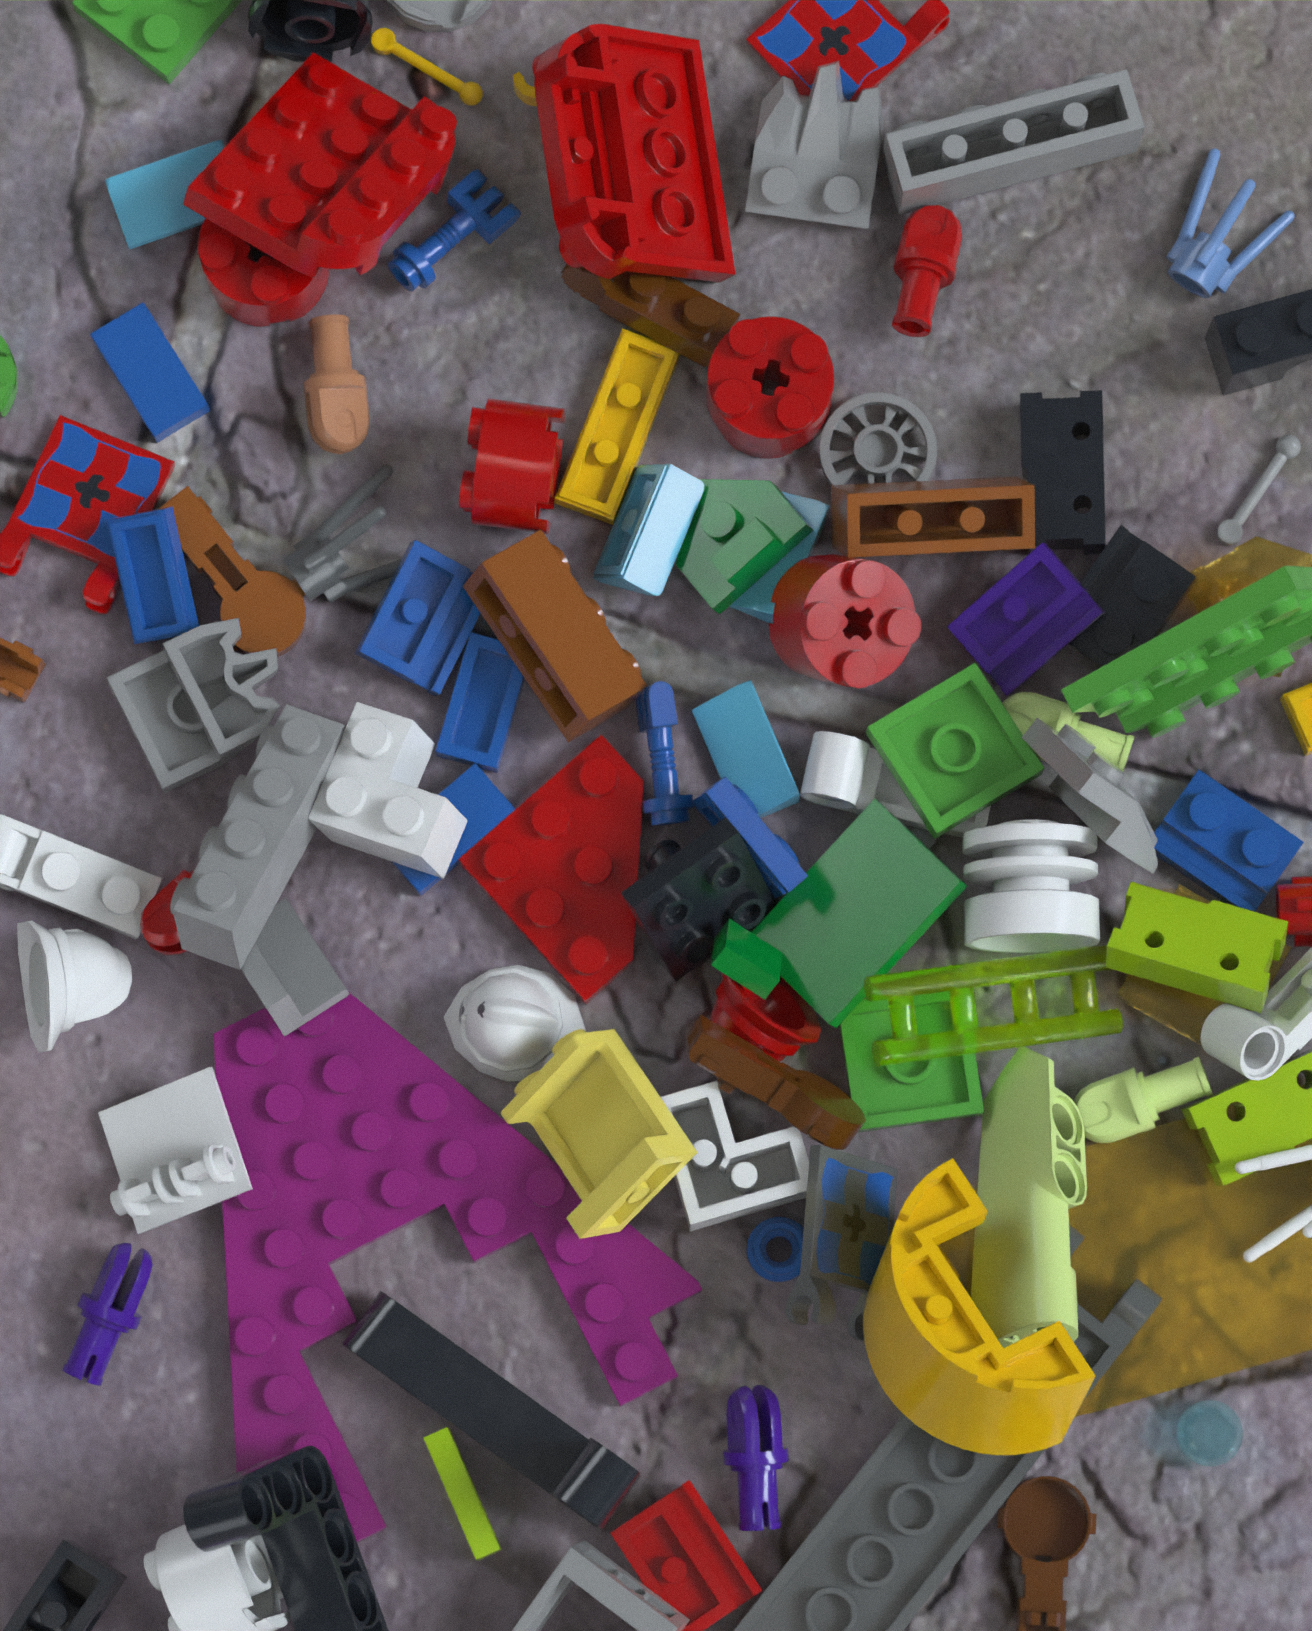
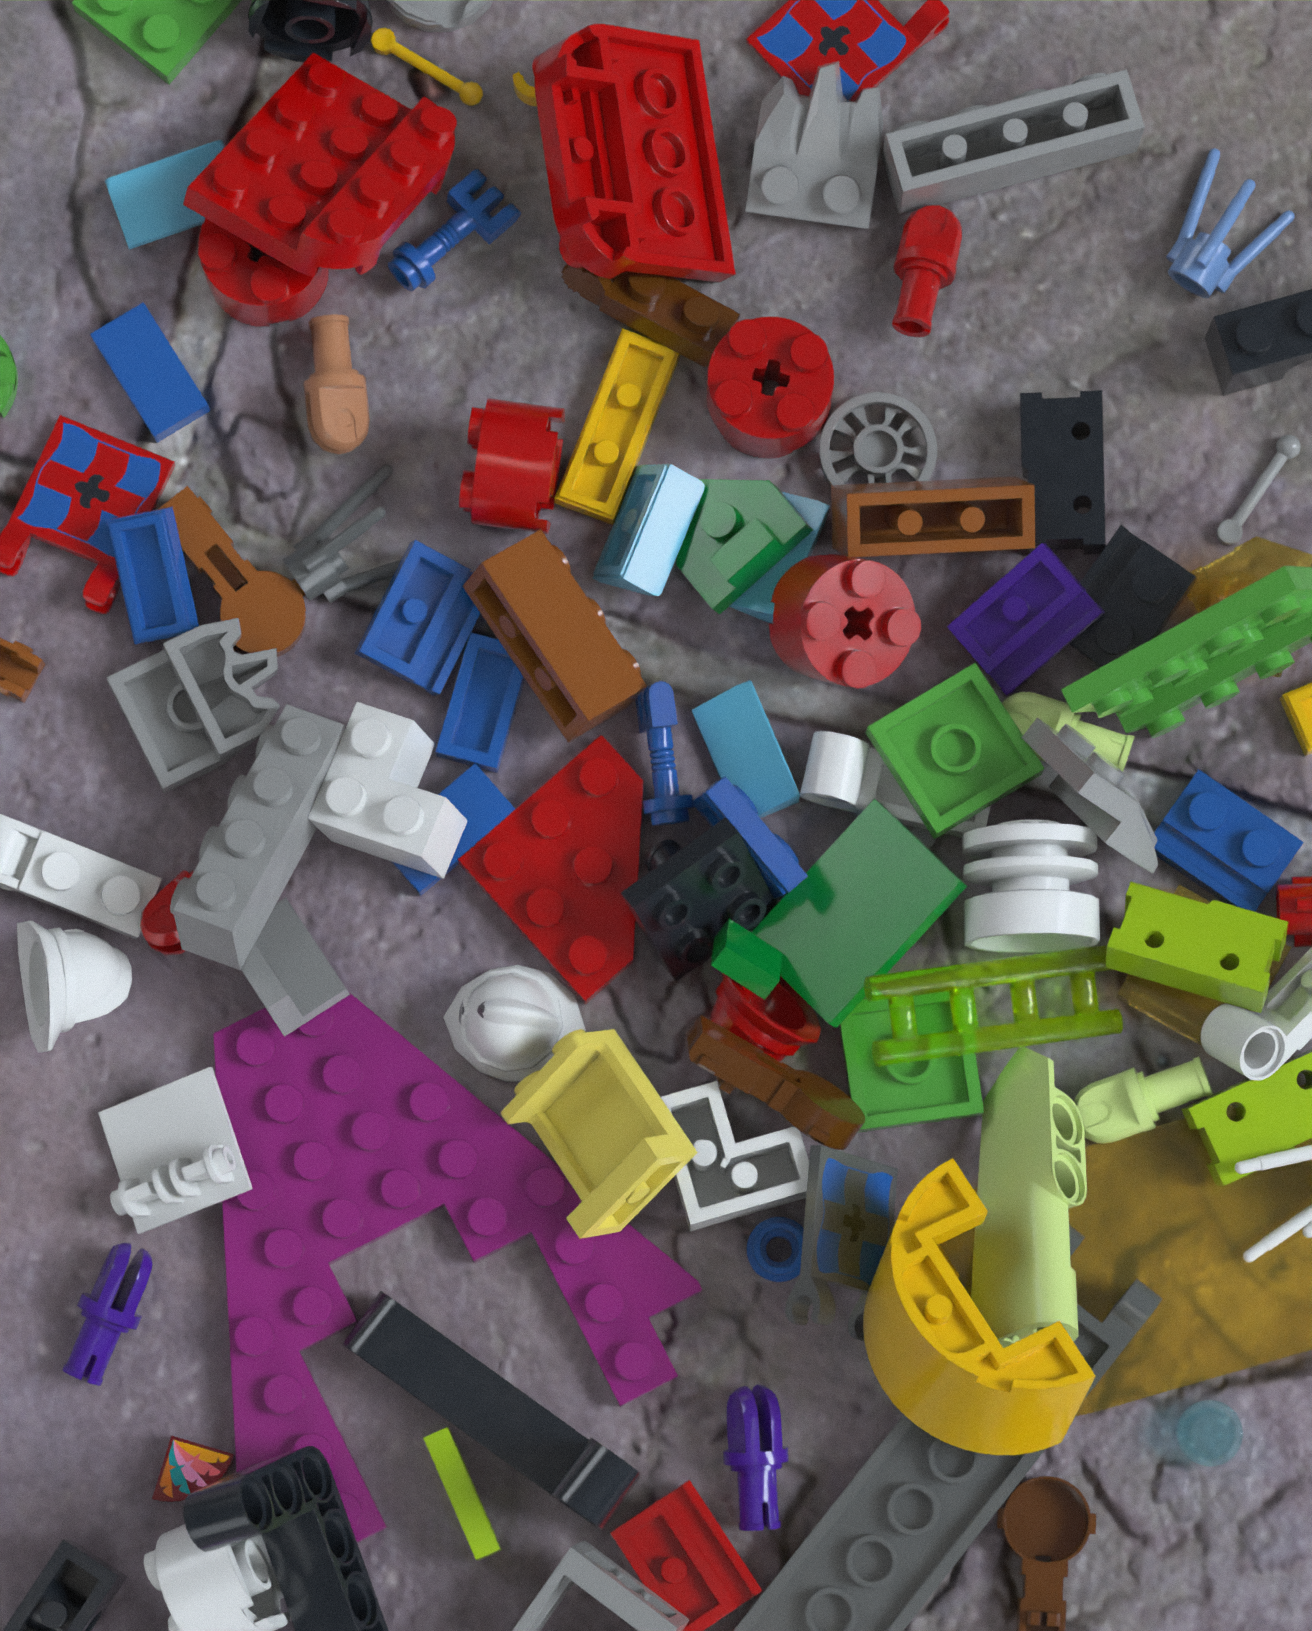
none -> tile [152,1436,236,1502]

